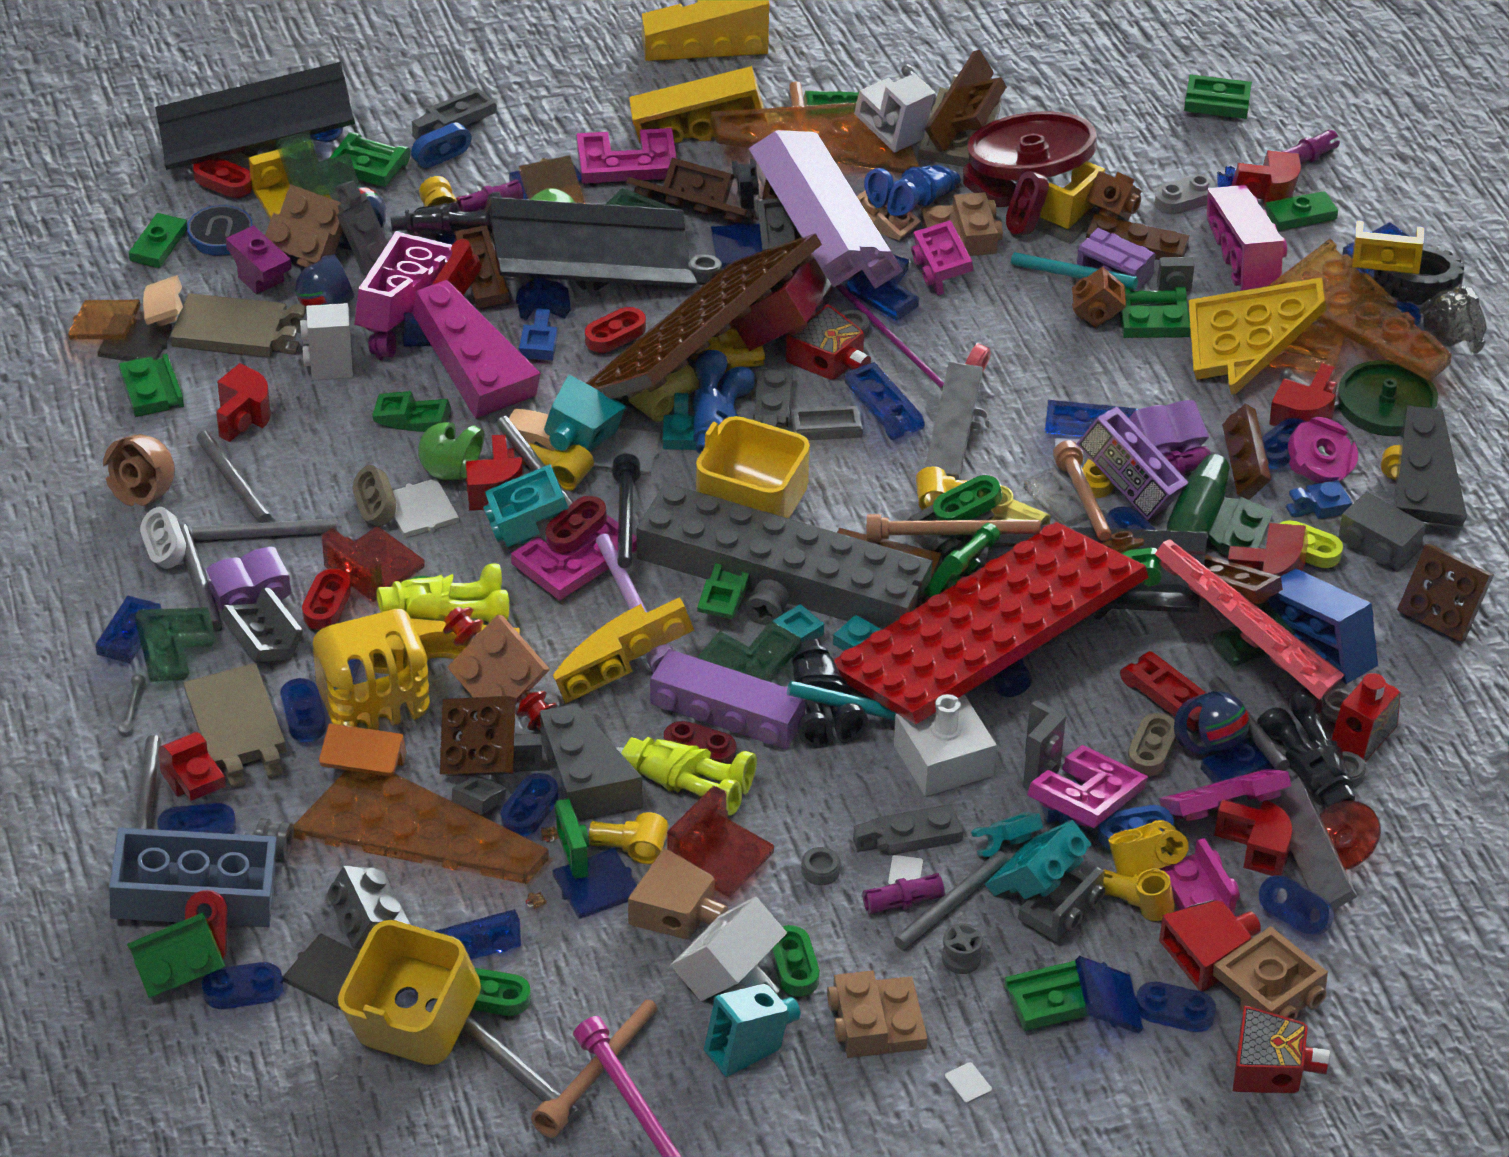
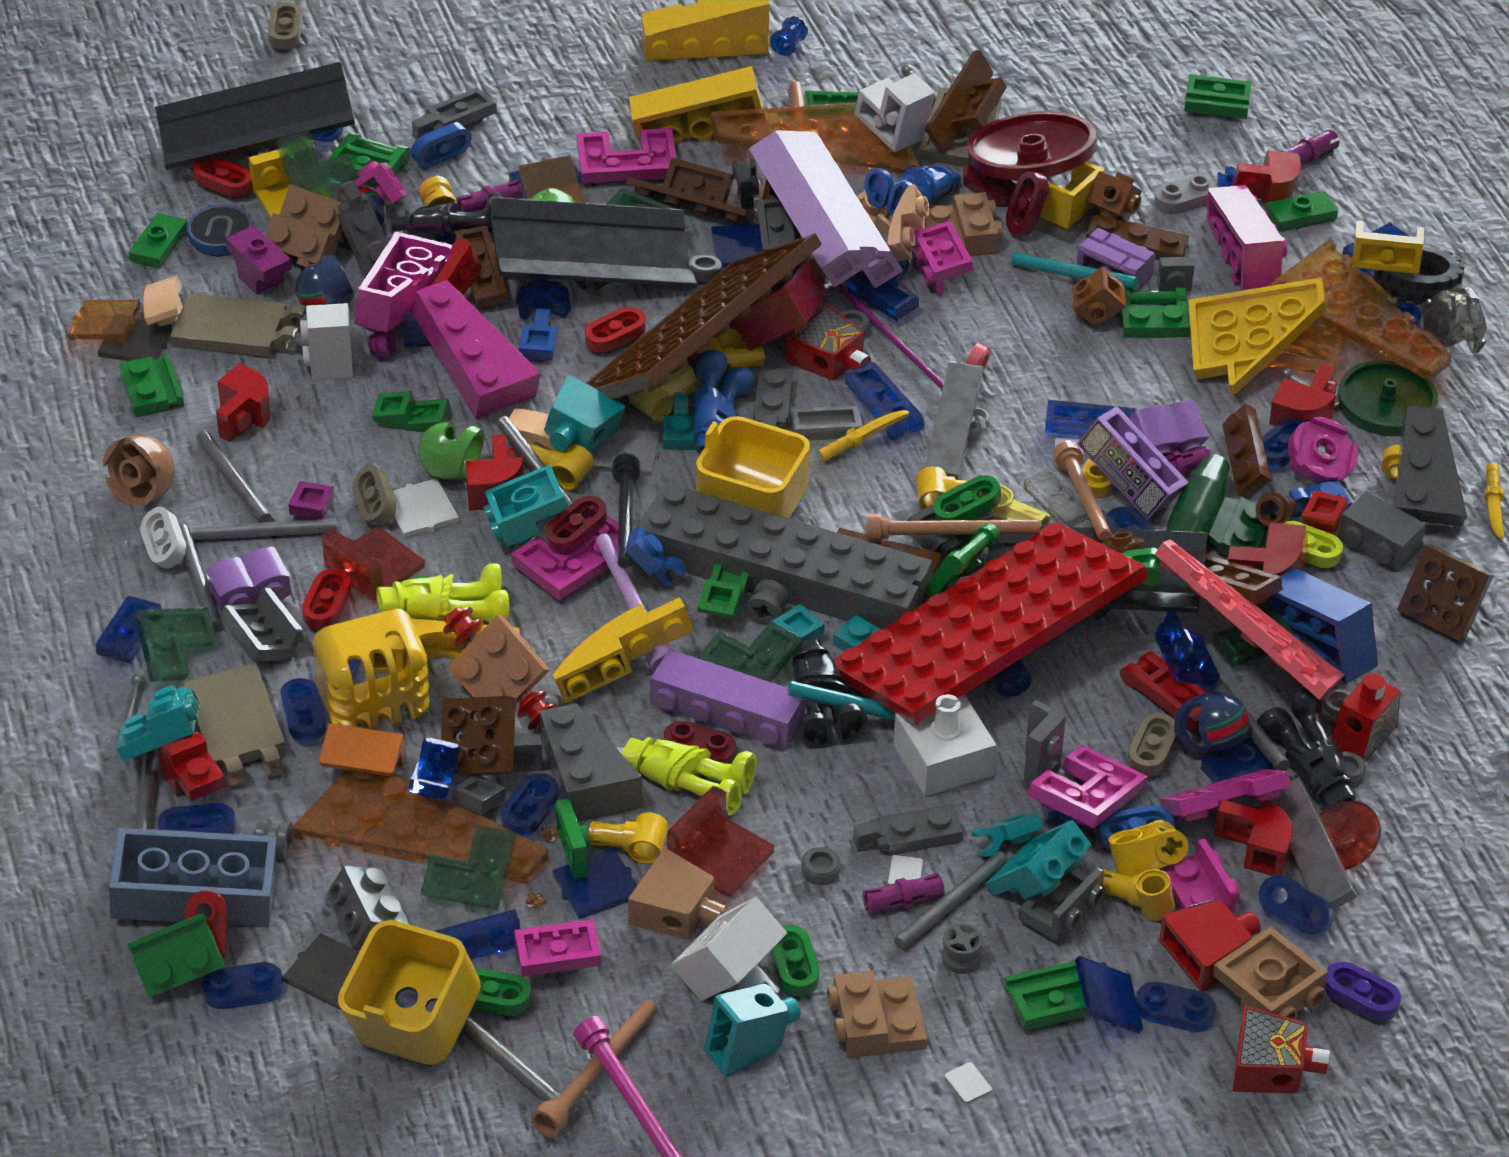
none -> teal plate [116,686,201,762]
none -> dark tan plate [268,2,303,51]
none -> magenta plate [288,481,334,520]
none -> dark pink bracket [354,161,408,204]
none -> clear blue bracket [409,737,461,800]
none -> clear green plate [420,825,517,911]
none -> dark pink bracket [514,919,601,977]
none -> blue plate [625,526,686,587]
none -> clear blue bush [770,16,808,56]
none -> yellow piece [818,411,909,462]
none -> light nougat slope [887,184,929,261]
none -> clear blue bracket [1155,611,1220,688]
none -> reddish brown cone [1256,492,1296,527]
none -> red tile [1302,490,1349,534]
none -> dark purple plate [1326,962,1401,1021]
none -> yellow piece [1484,463,1504,539]

